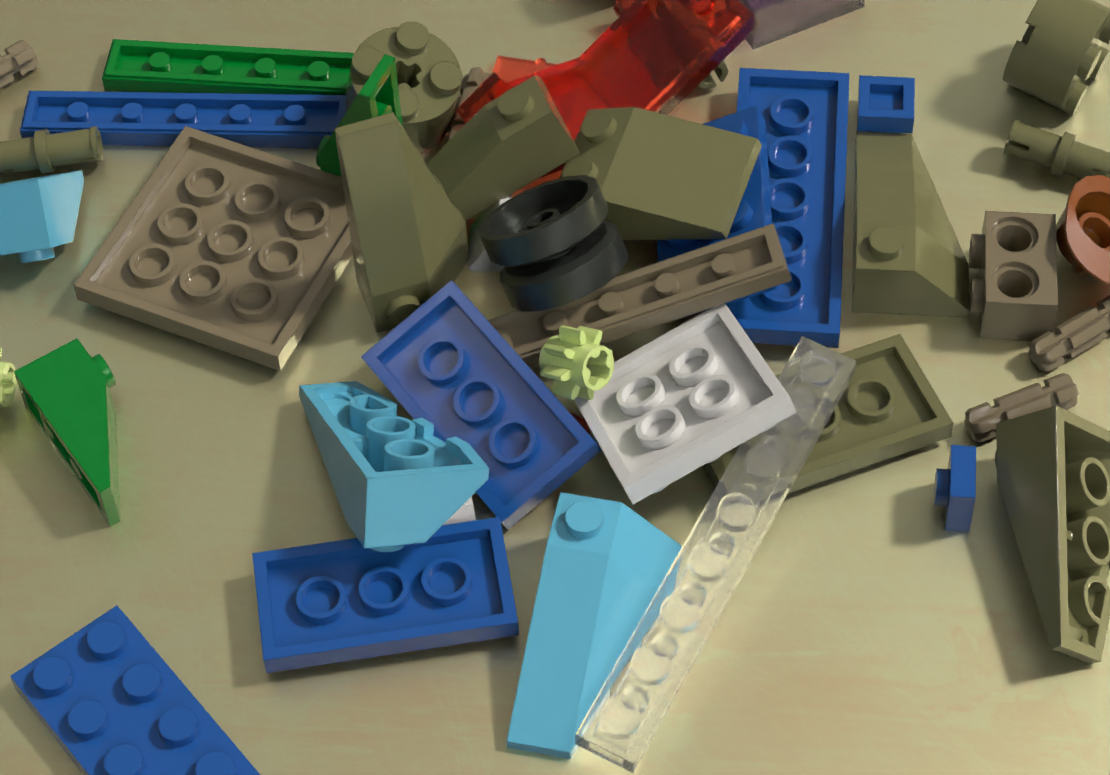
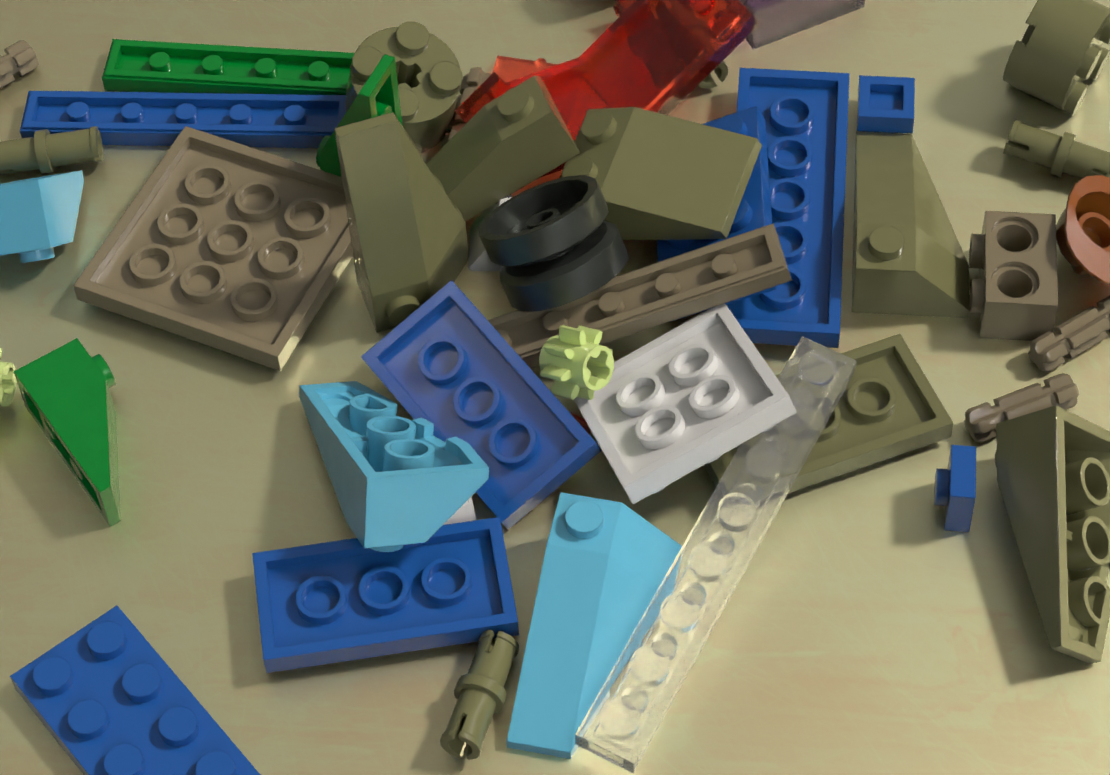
none -> olive pin [440,630,519,760]

